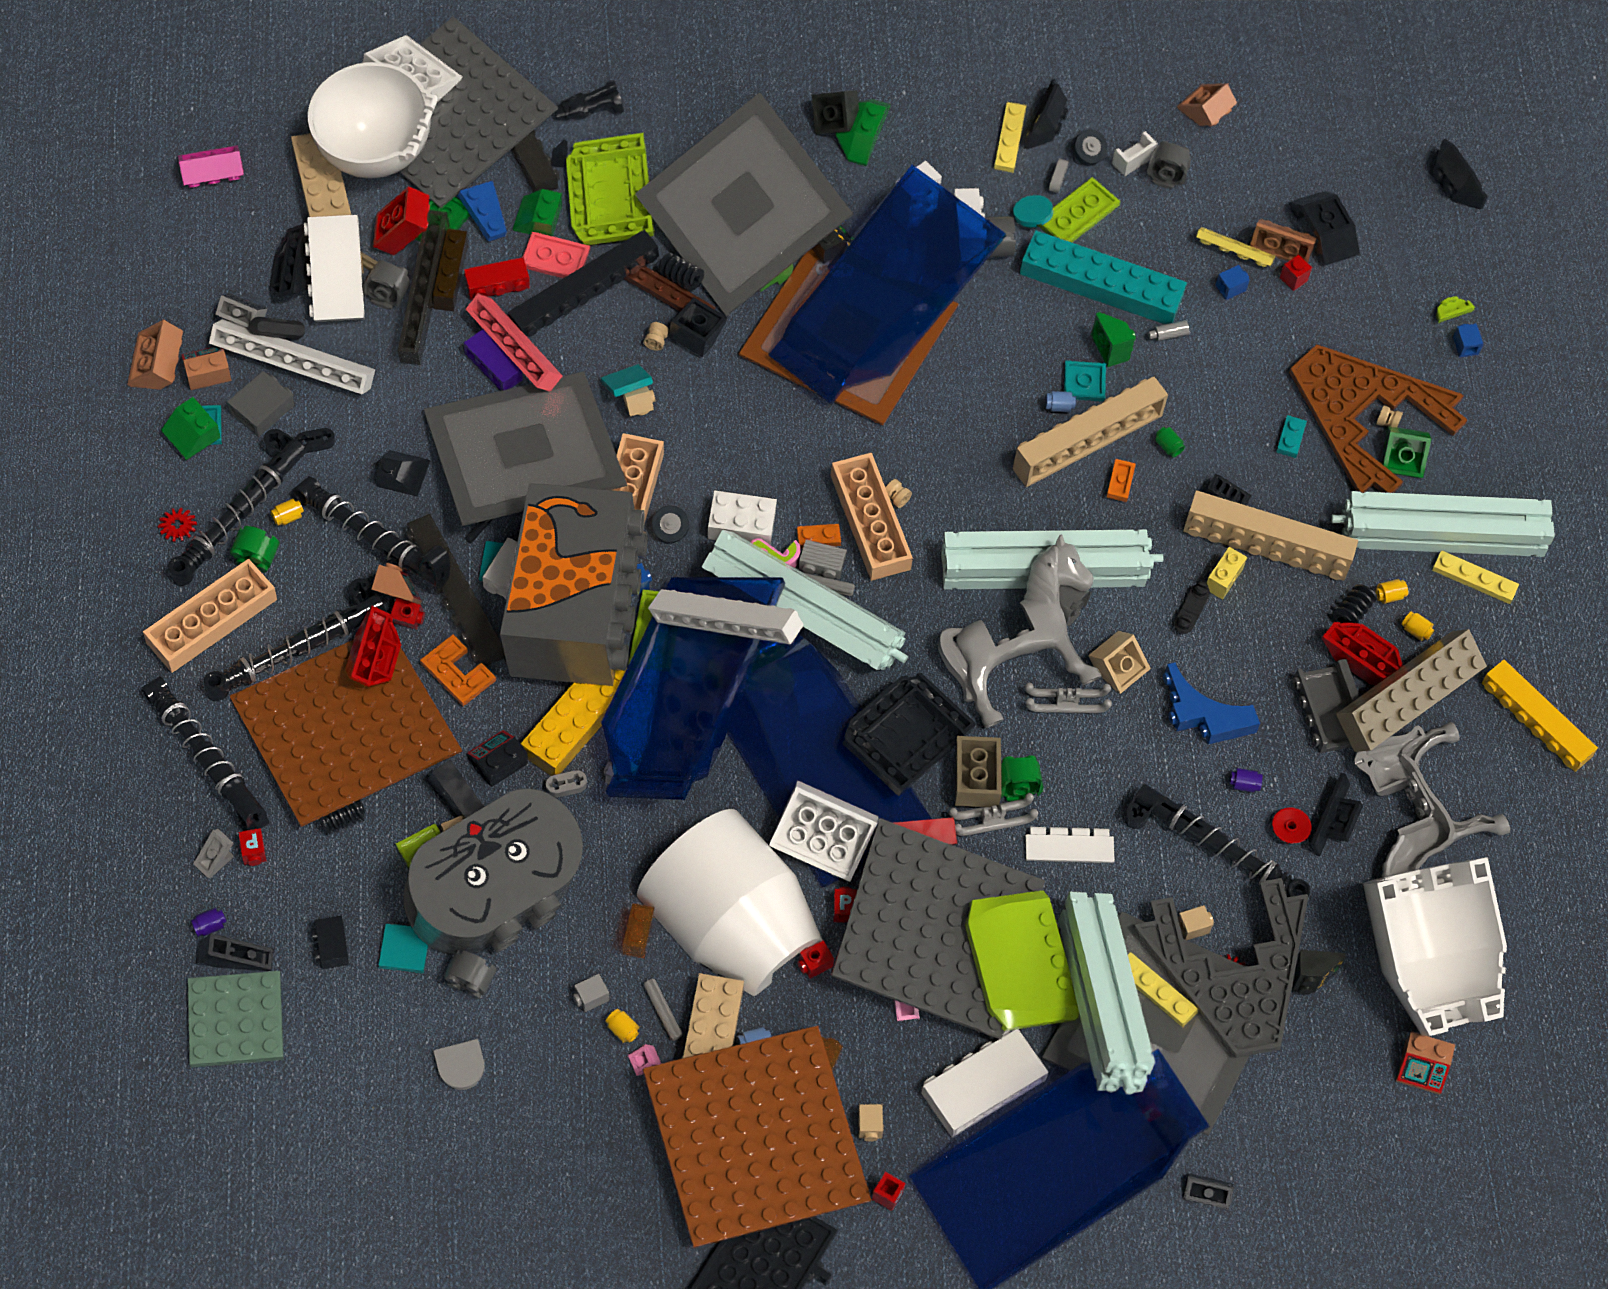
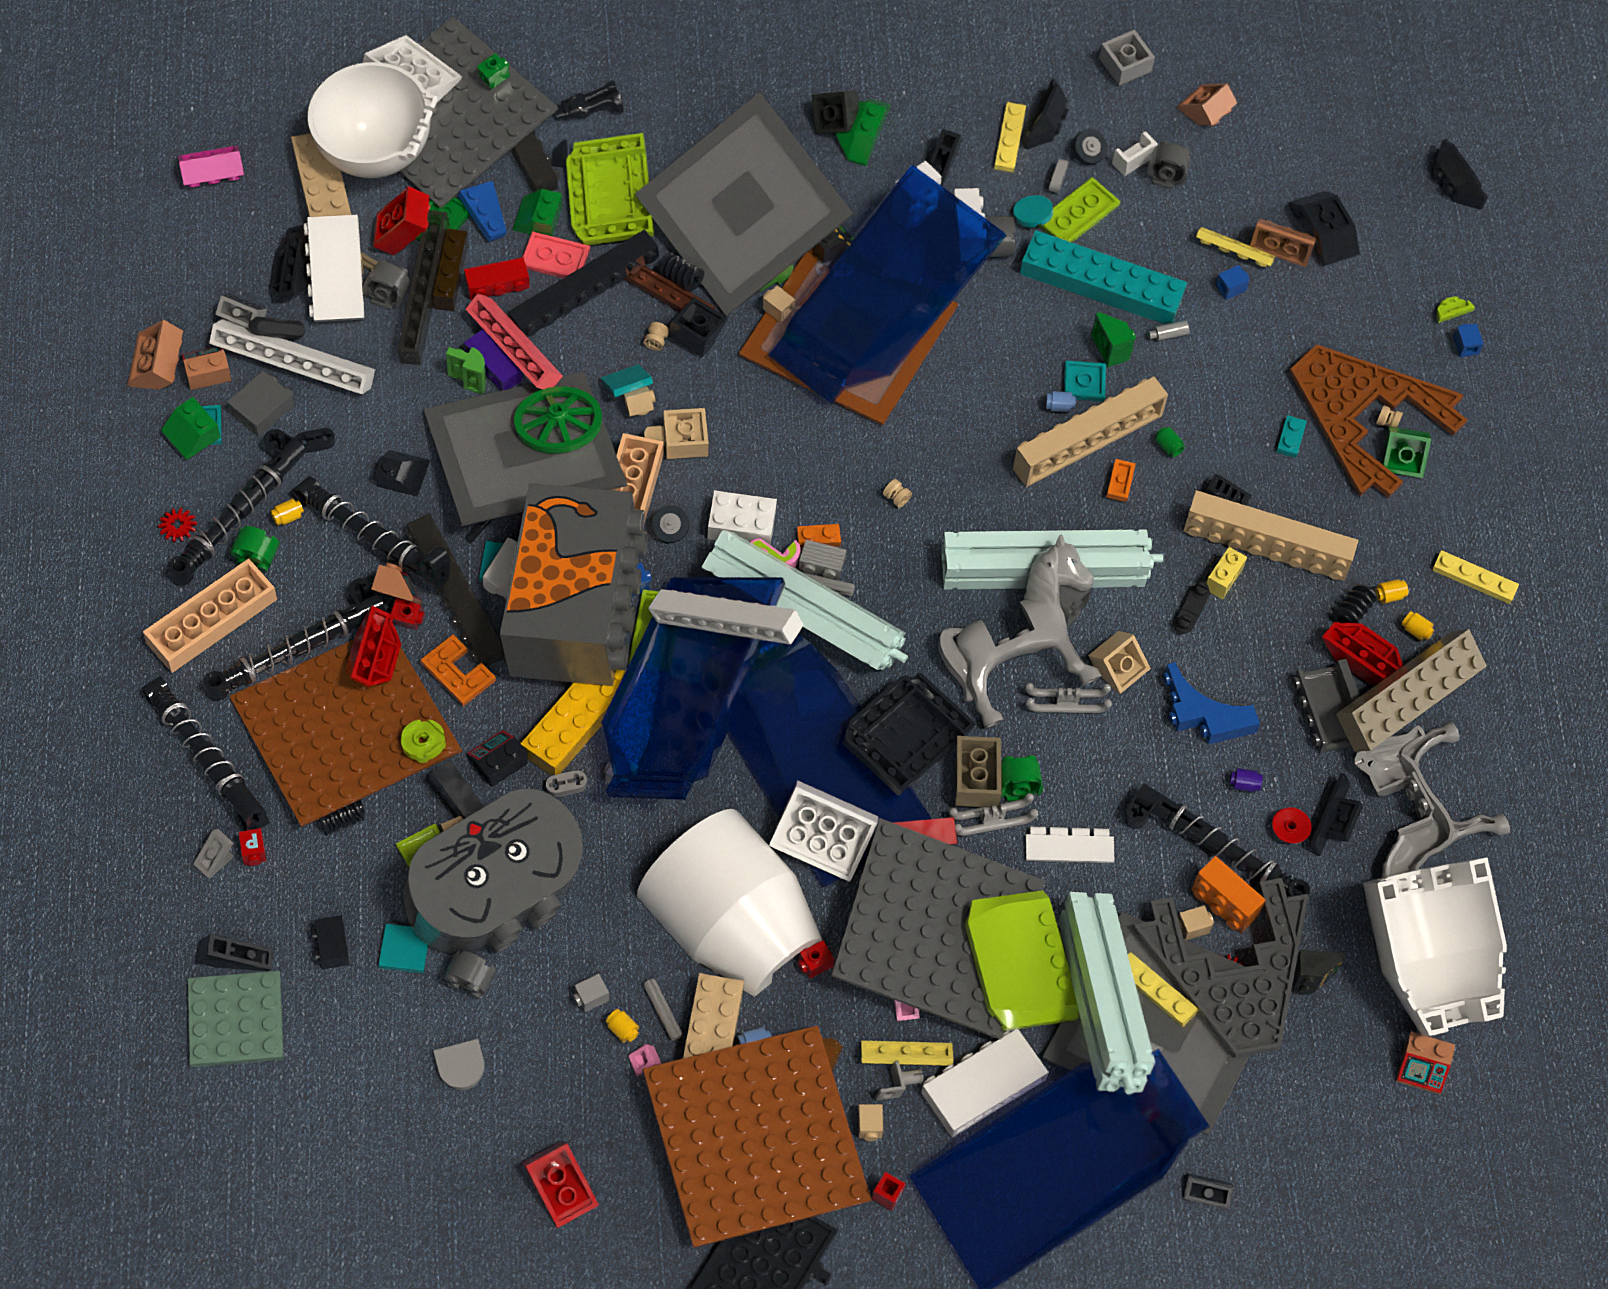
dark purple brick [191,907,227,937] -> none
clear orange brick [623,903,654,959] -> none
light nougat brick [831,453,913,581] -> none
red brick [833,887,857,922] -> none
red brick [1280,254,1312,291] -> none
light aqua brick [1331,491,1555,557] -> none
yellow brick [1482,660,1598,772] -> none
none -> lime plate [401,720,446,763]
none -> bright green brick [446,347,486,395]
none -> green brick [477,53,510,90]
none -> green wheel [514,386,602,453]
none -> red slope [522,1140,599,1228]
none -> tan brick [644,408,709,459]
none -> tan brick [763,286,795,323]
none -> light yellow plate [861,1041,953,1066]
none -> light grey bracket [875,1061,923,1101]
none -> black slope [929,128,963,191]
none -> light grey brick [1099,30,1155,86]
none -> orange piece [1191,856,1266,934]

